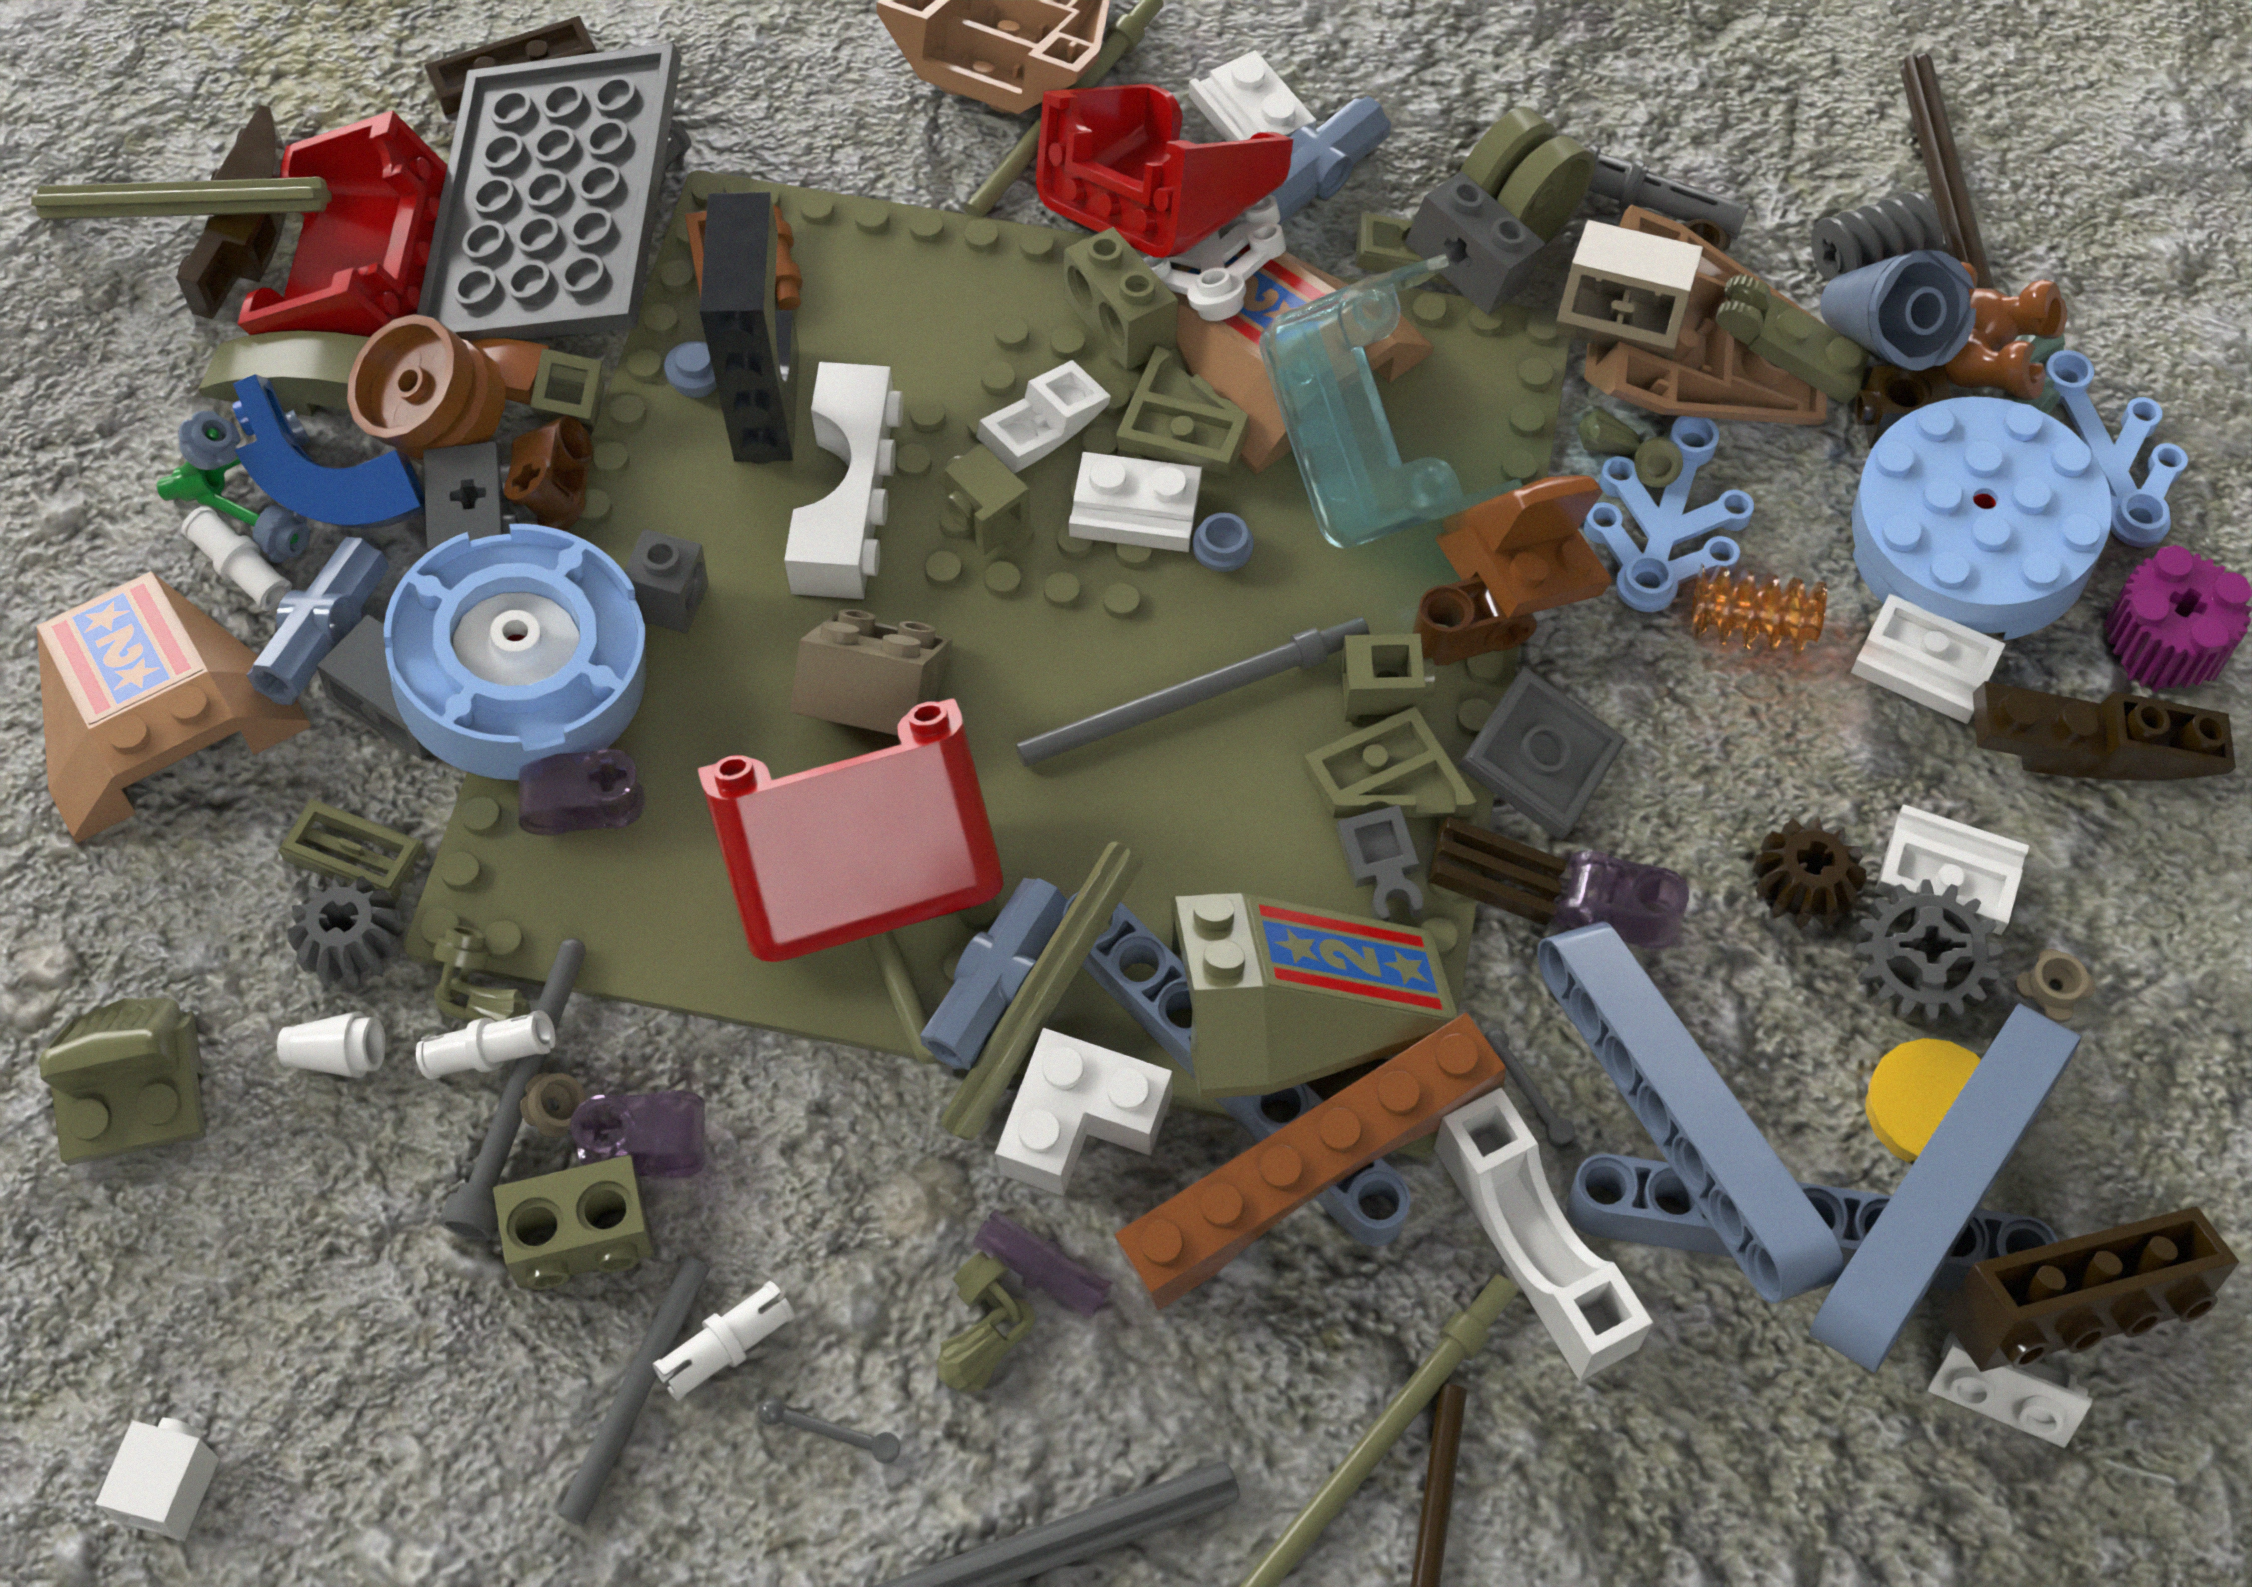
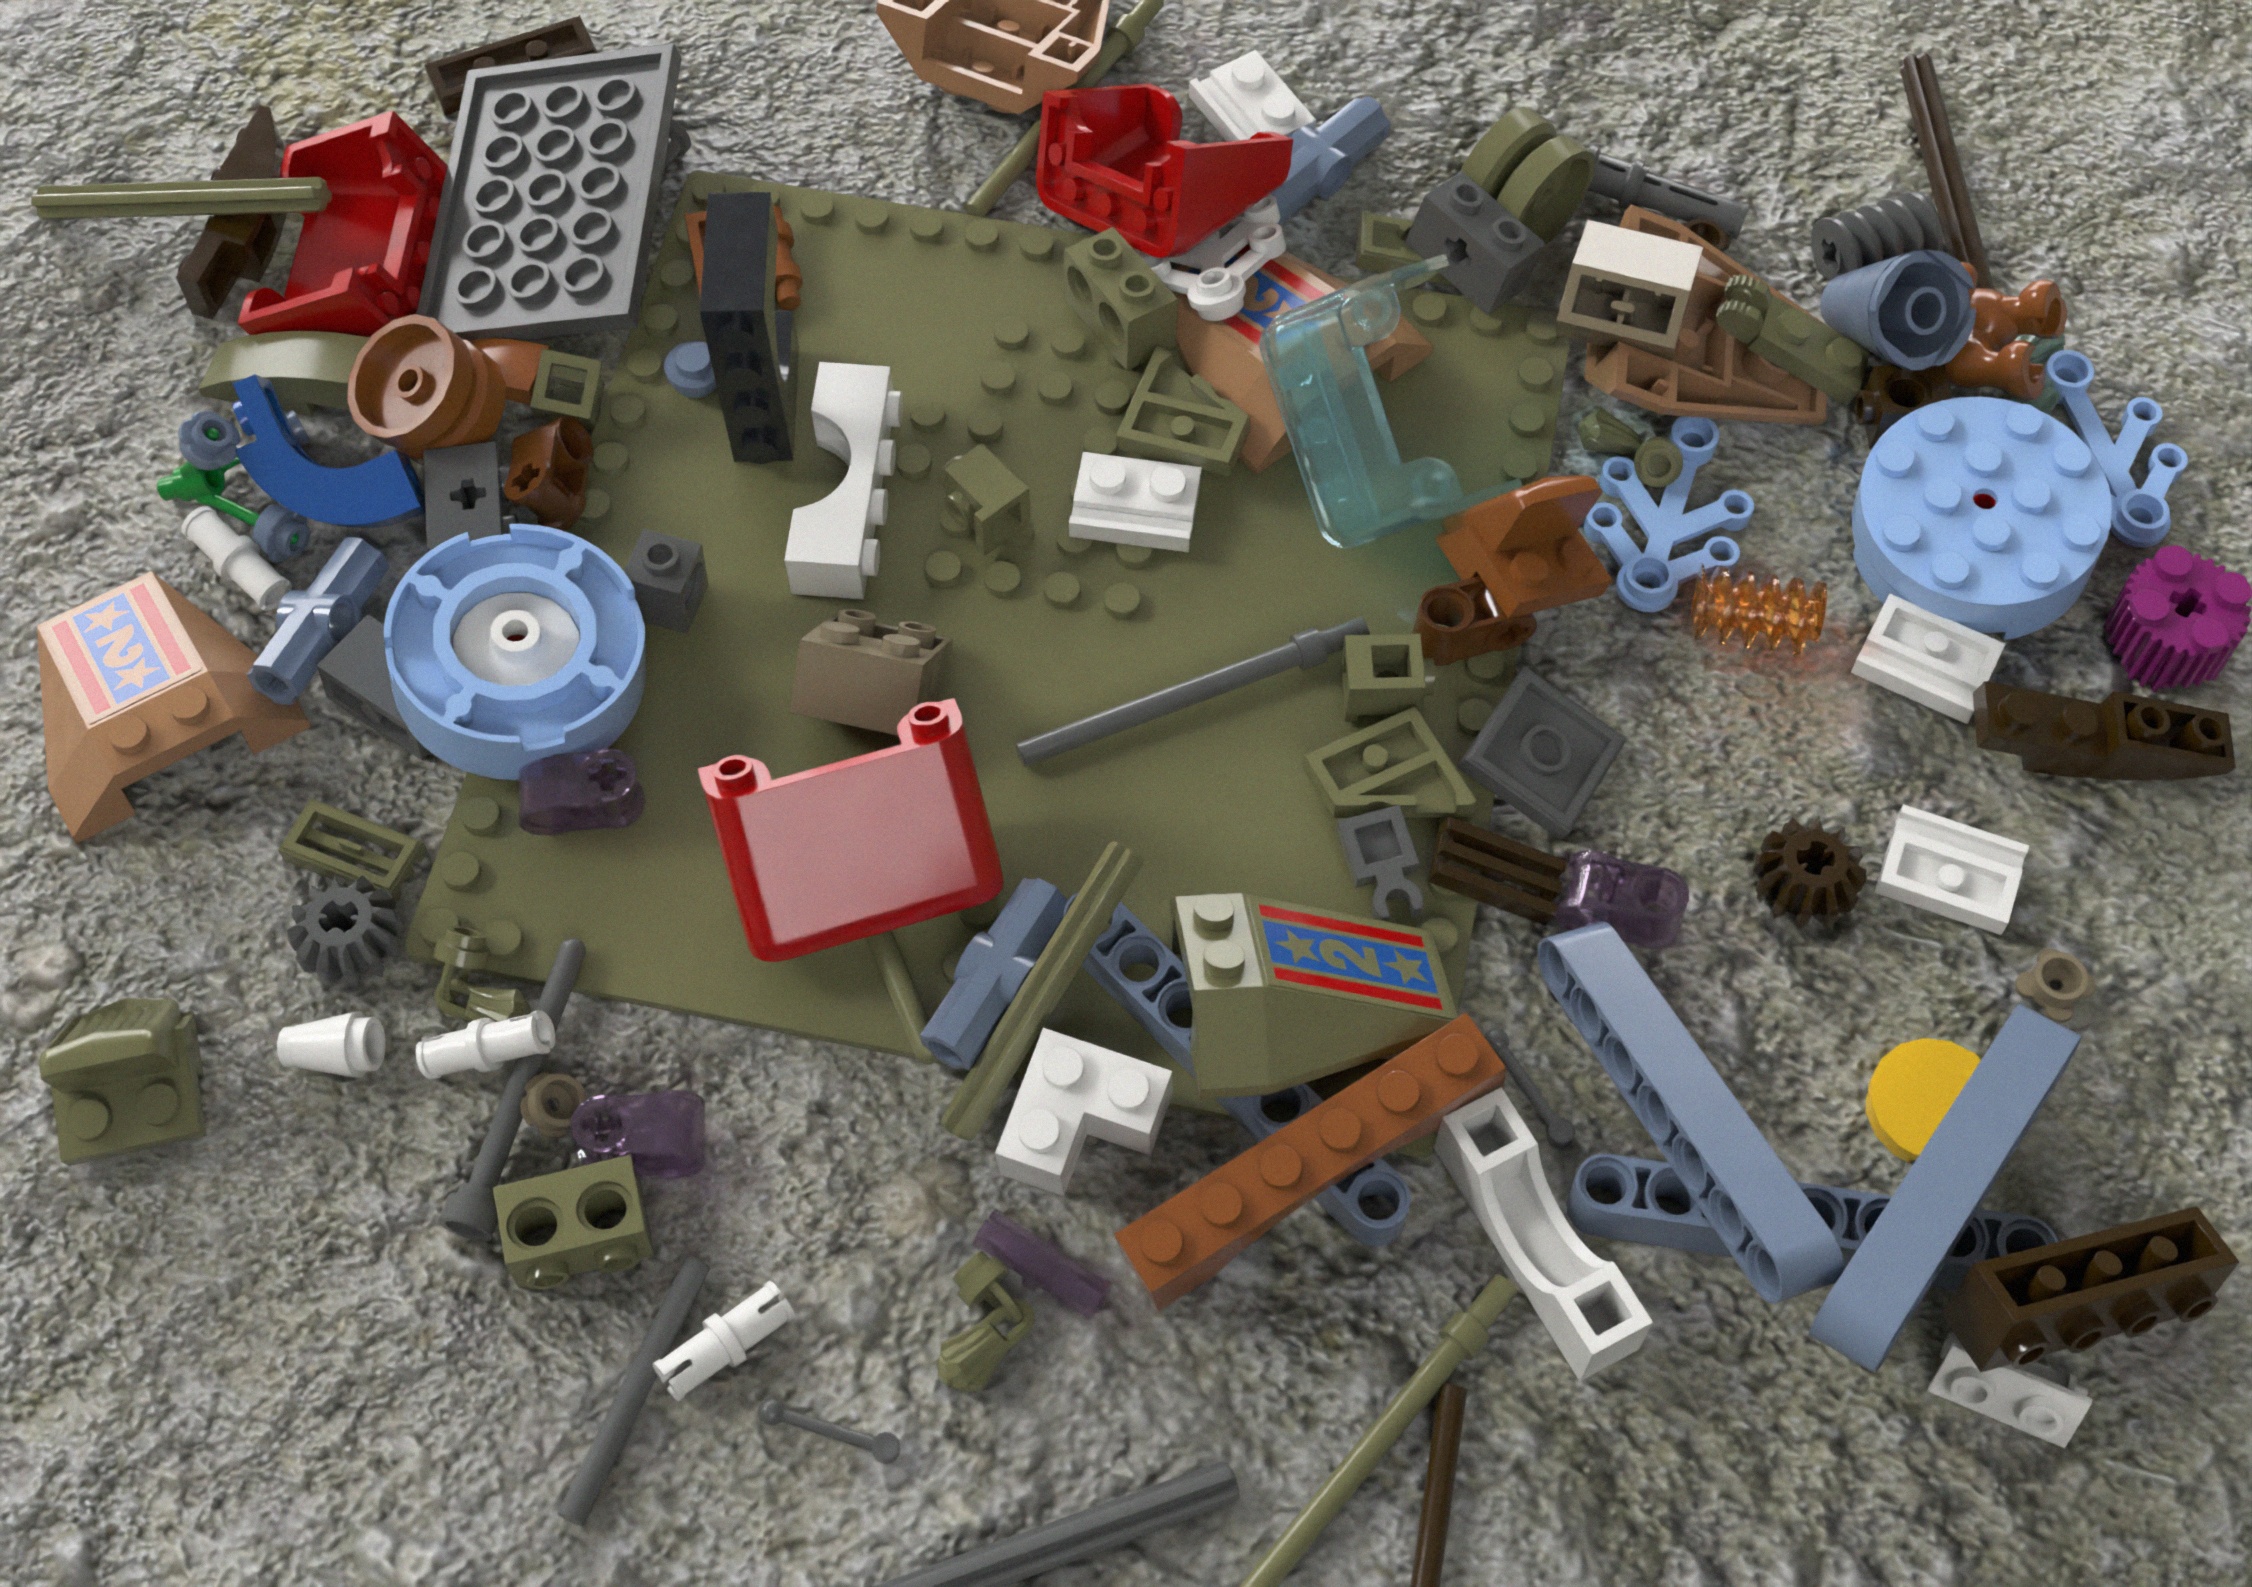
white brick [95,1418,219,1542] -> none
white slope [976,360,1111,474] -> none
sand blue plate [1193,513,1254,572] -> none
dark grey gear [1852,879,2003,1026] -> none

